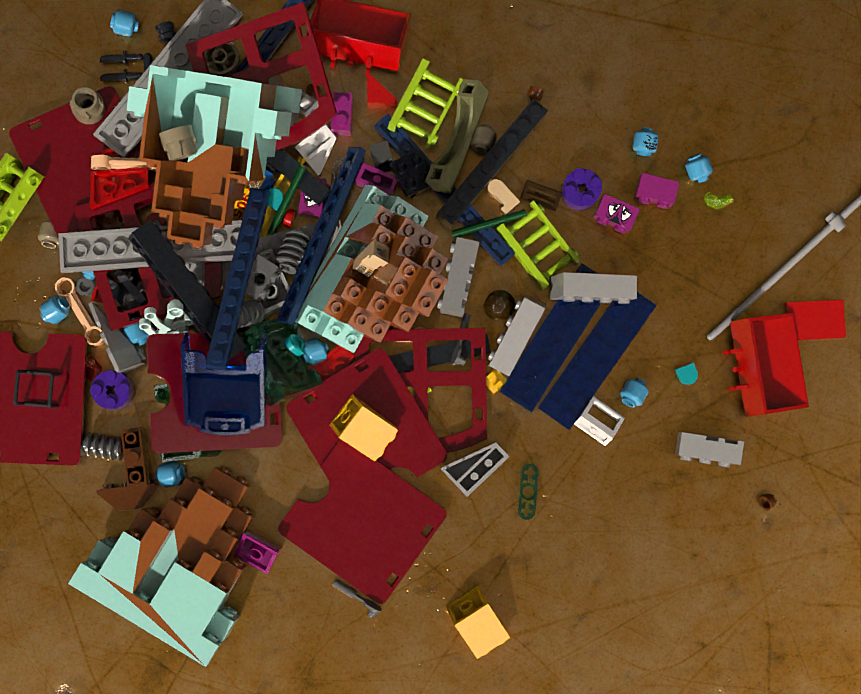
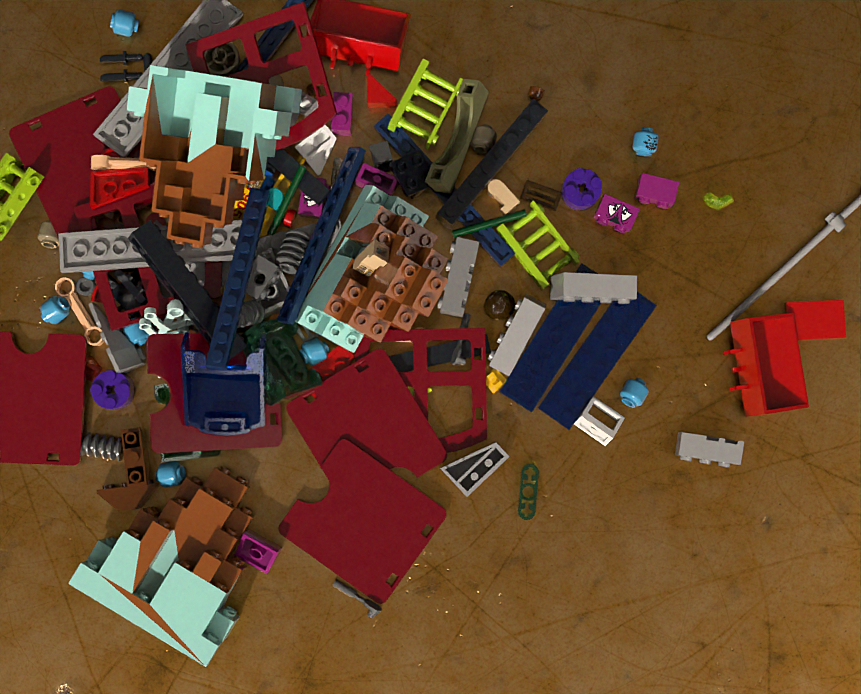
black piece [13,369,61,408] -> none
dark tan piece [70,86,106,124] -> none
black wheel [155,21,176,43] -> none
dark tan piece [159,125,198,161] -> none
teal tile [285,334,304,357] -> none
yellow slope [330,394,398,461] -> none
yellow slope [445,586,510,659] -> none
teal tile [675,363,698,385] -> none
dark azure head [685,153,713,183] -> none
reddish brown hinge [759,494,777,511] -> none

